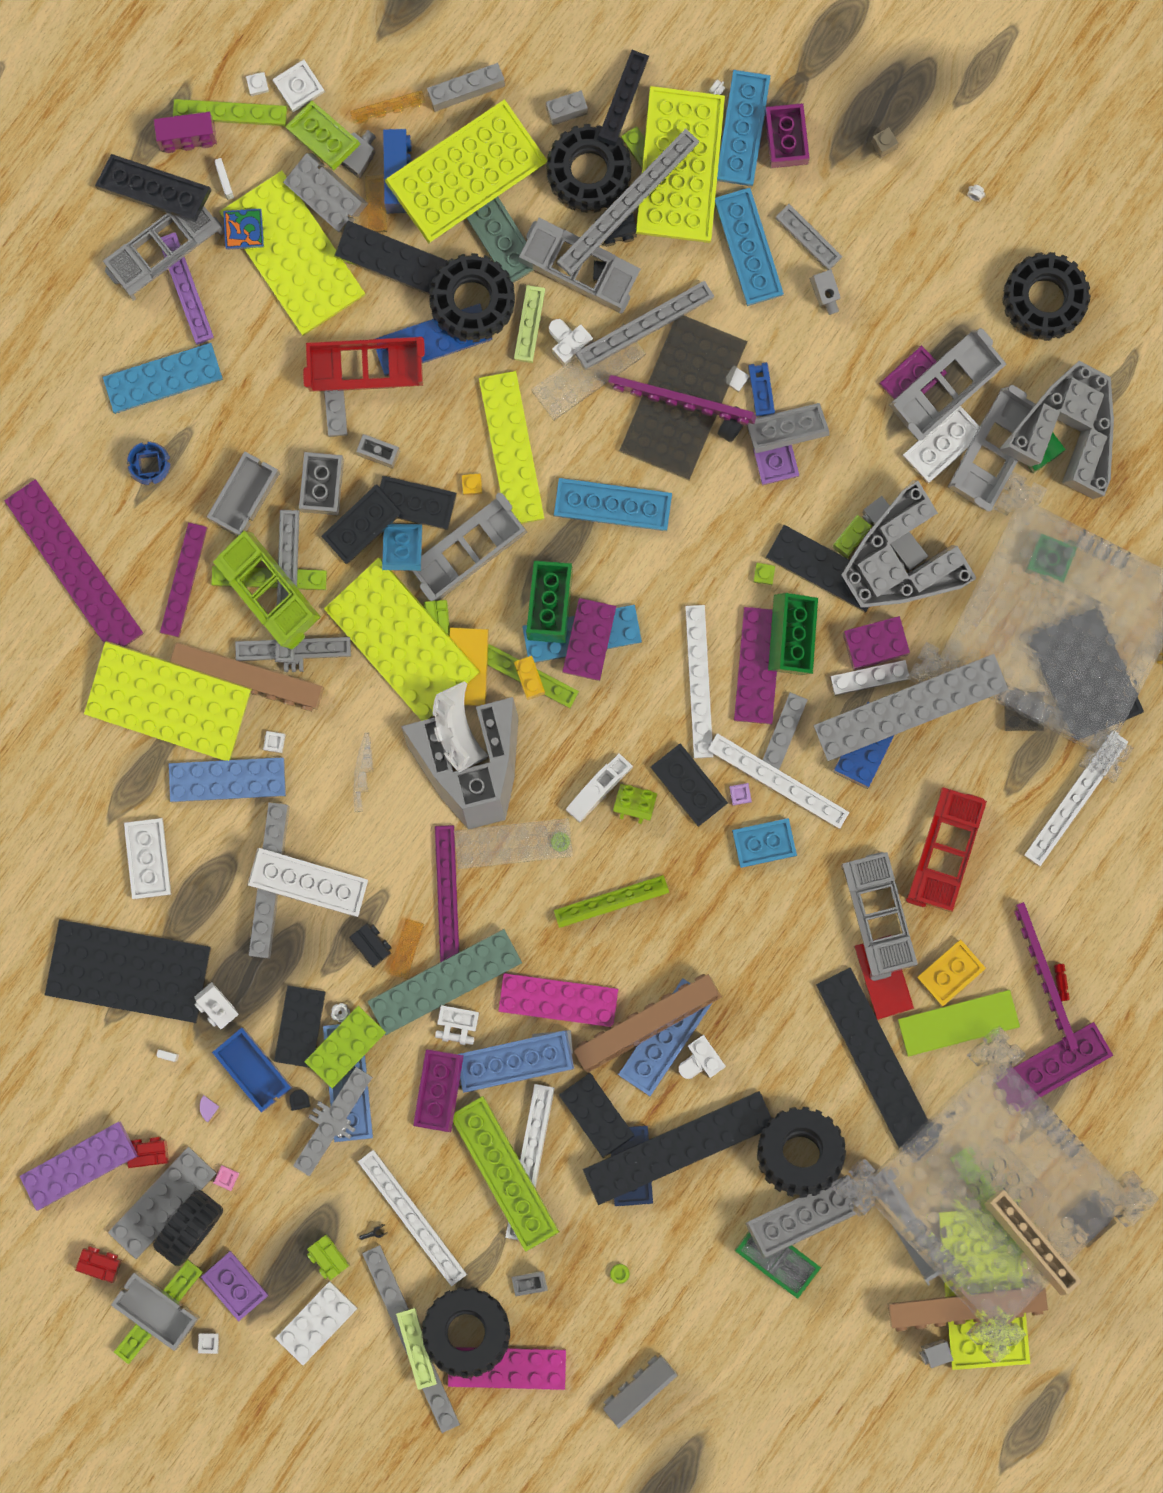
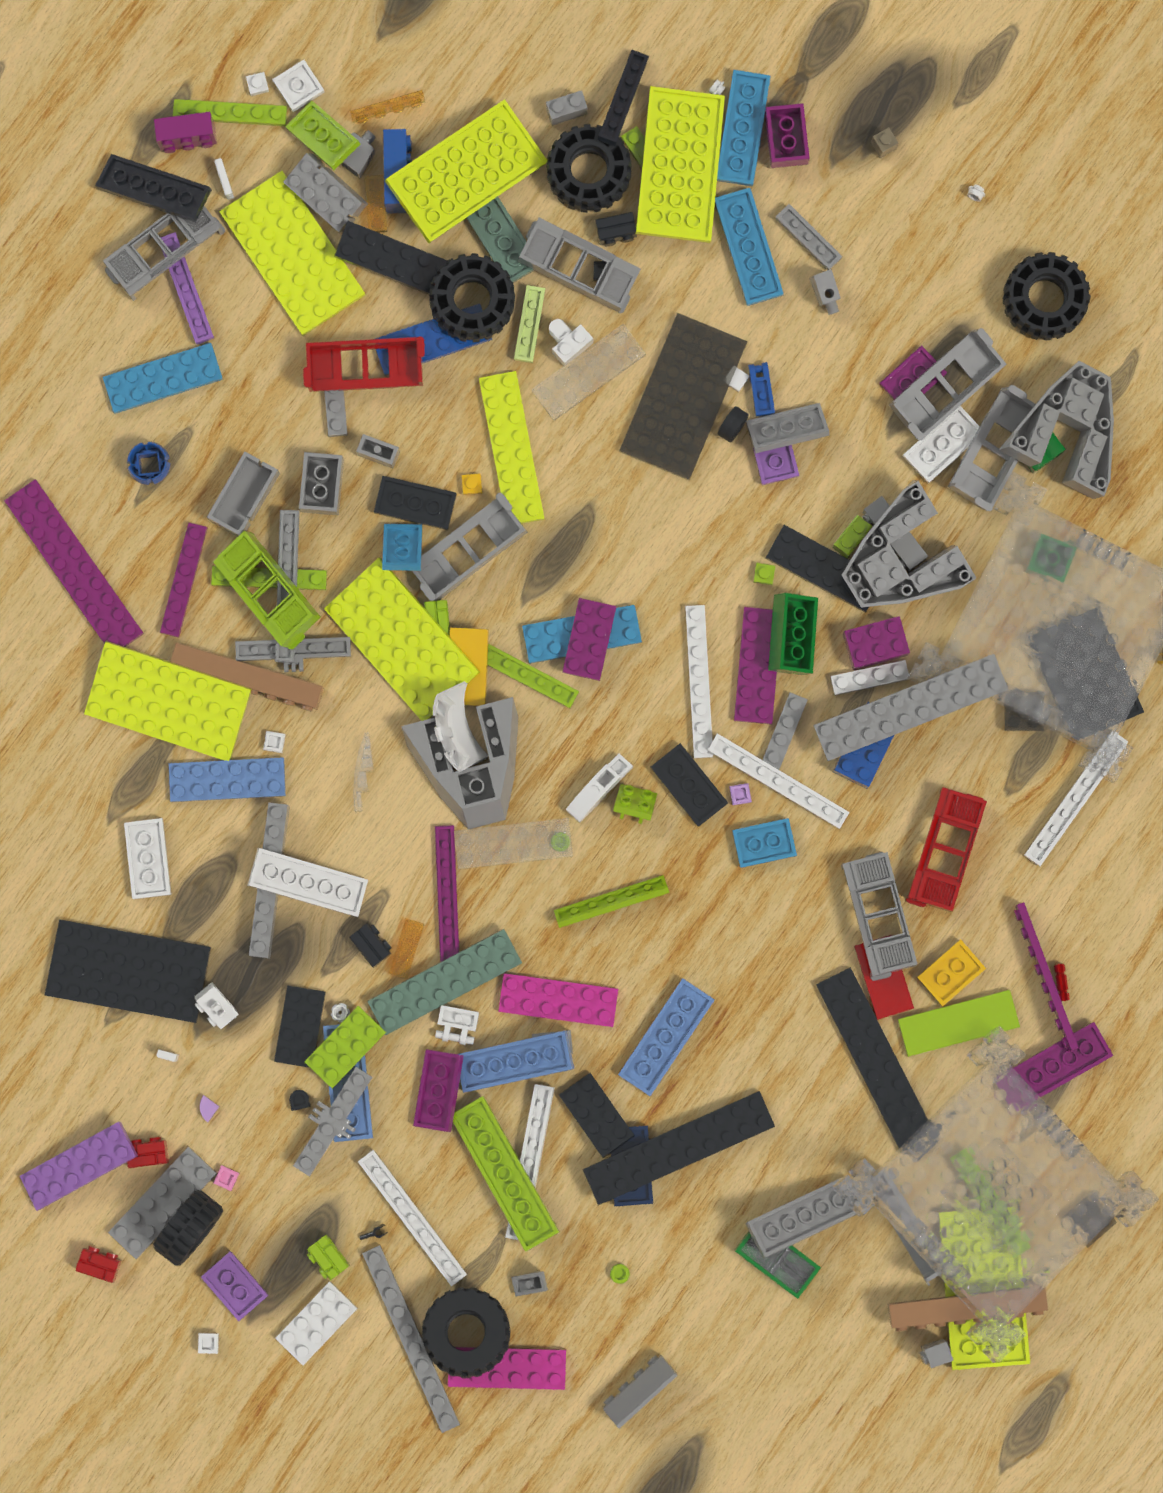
light grey piece [111,1272,200,1351] -> none
lime plate [114,1259,203,1365] -> none
blue piece [212,1028,293,1113] -> none
tile [224,209,264,250] -> none
black plate [321,485,402,564] -> none
yellowish green plate [396,1308,437,1390] -> none
light grey brick [427,63,505,112] -> none
yellow brick [514,656,545,700] -> none
green brick [526,561,573,643] -> none
dark azure plate [554,478,672,532] -> none
light grey plate [557,129,699,276] -> none
medium nougat brick [574,974,722,1073] -> none
light grey plate [575,281,714,370] -> none
magenta plate [608,375,757,425] -> none
white brick [679,1035,726,1079] -> none
black tyre [757,1107,846,1198] -> none
tan brick [984,1190,1082,1296] -> none

